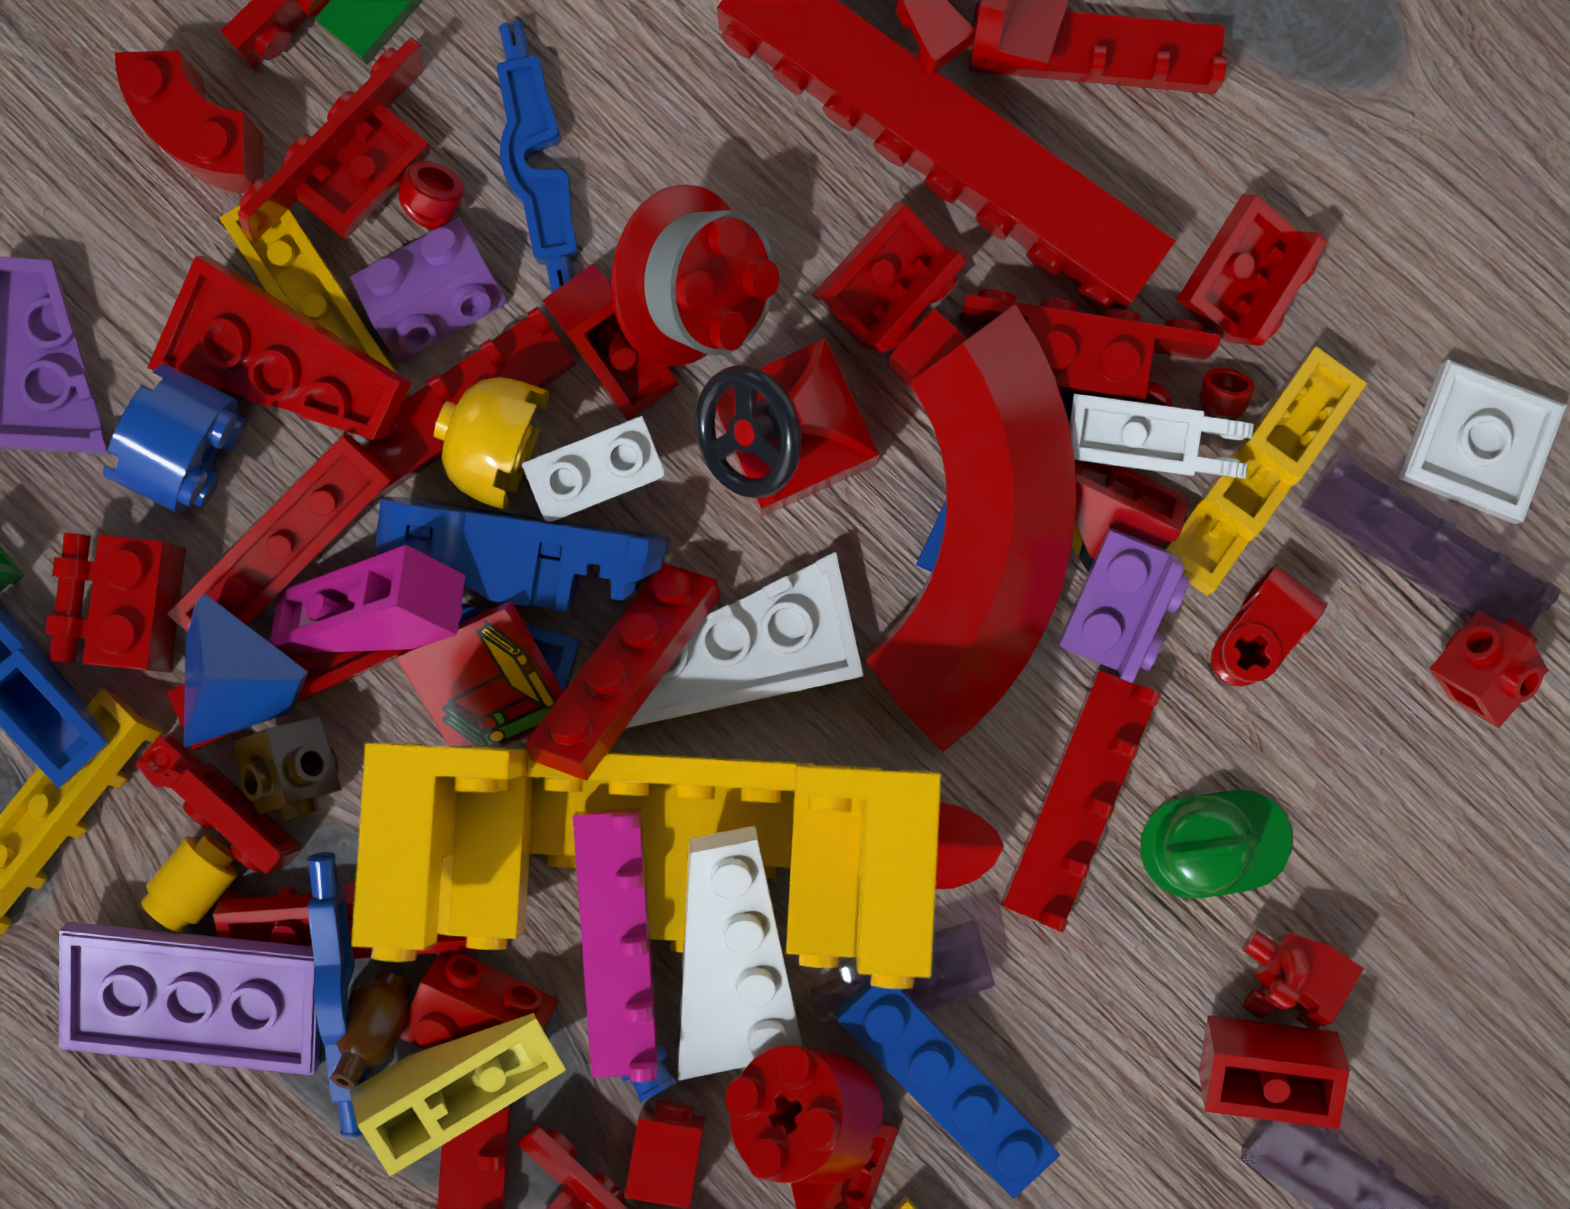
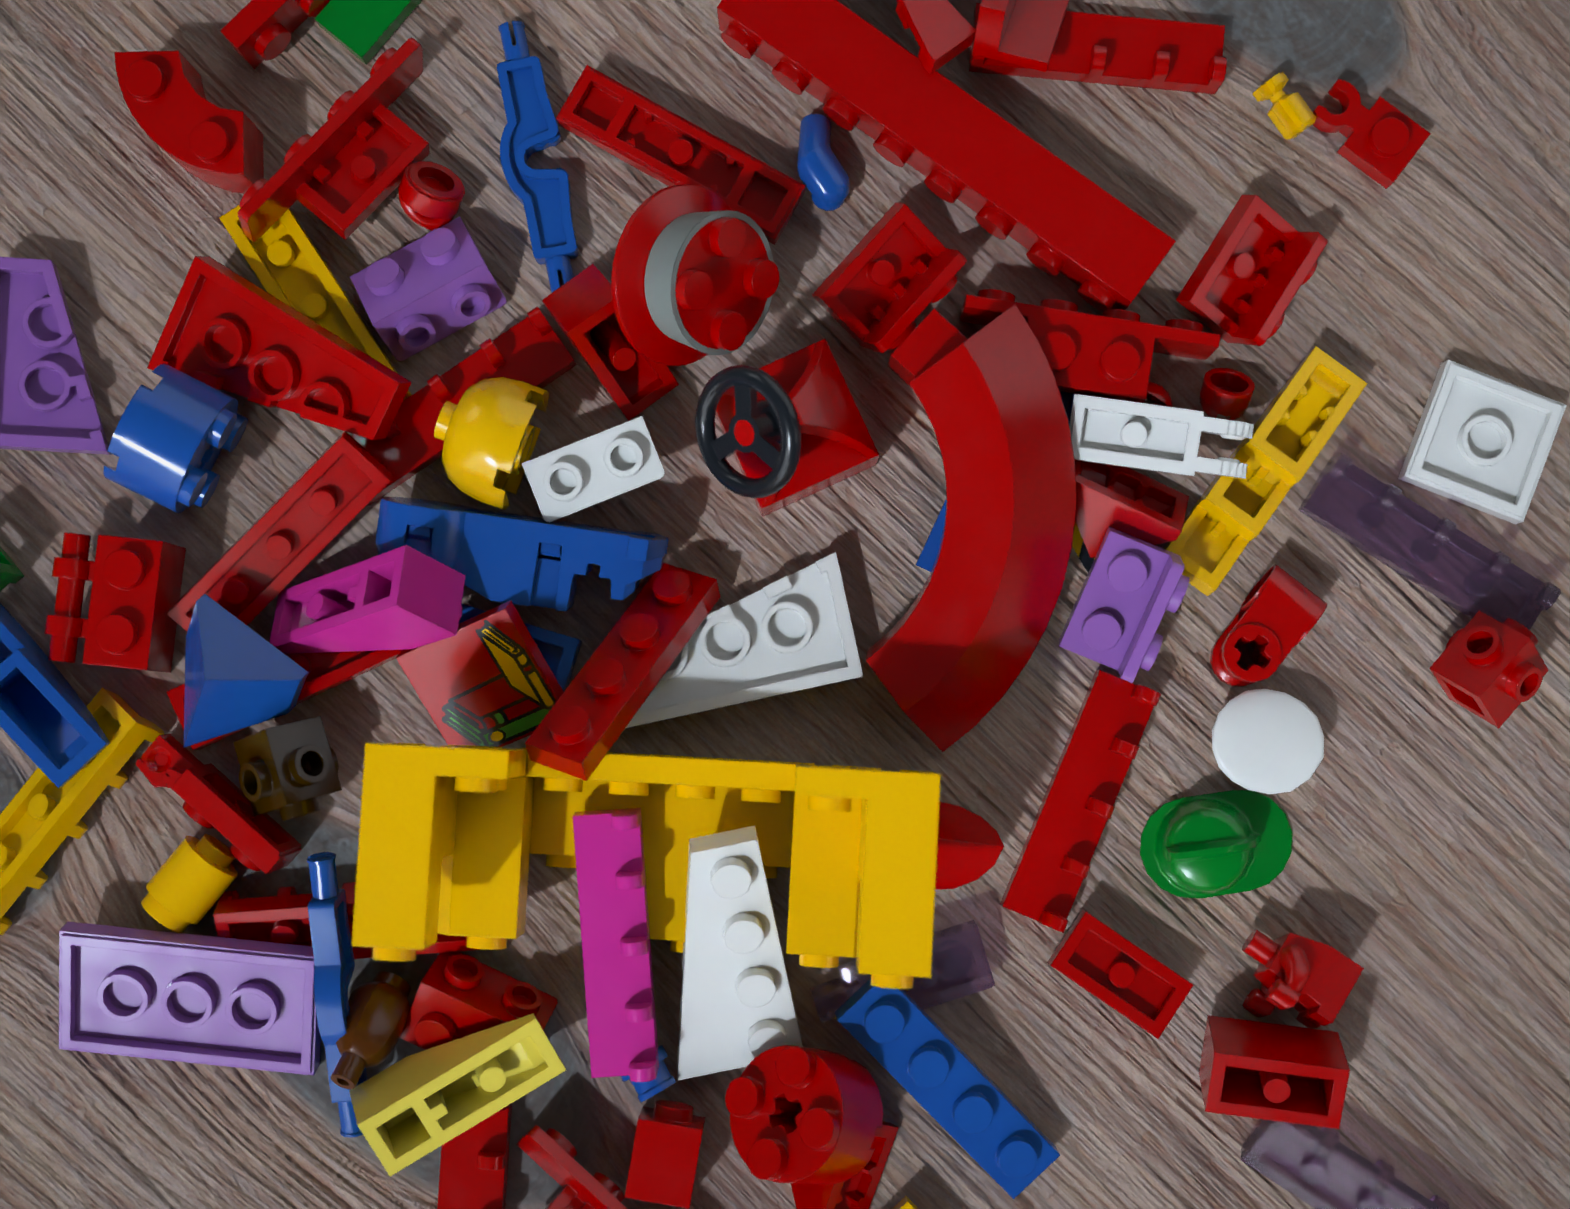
none -> red plate [556,65,806,245]
none -> blue arm [797,114,850,211]
none -> red plate [1047,909,1194,1039]
none -> white piece [1212,688,1324,794]
none -> yellow piece [1252,71,1316,140]
none -> red plate [1313,79,1431,189]

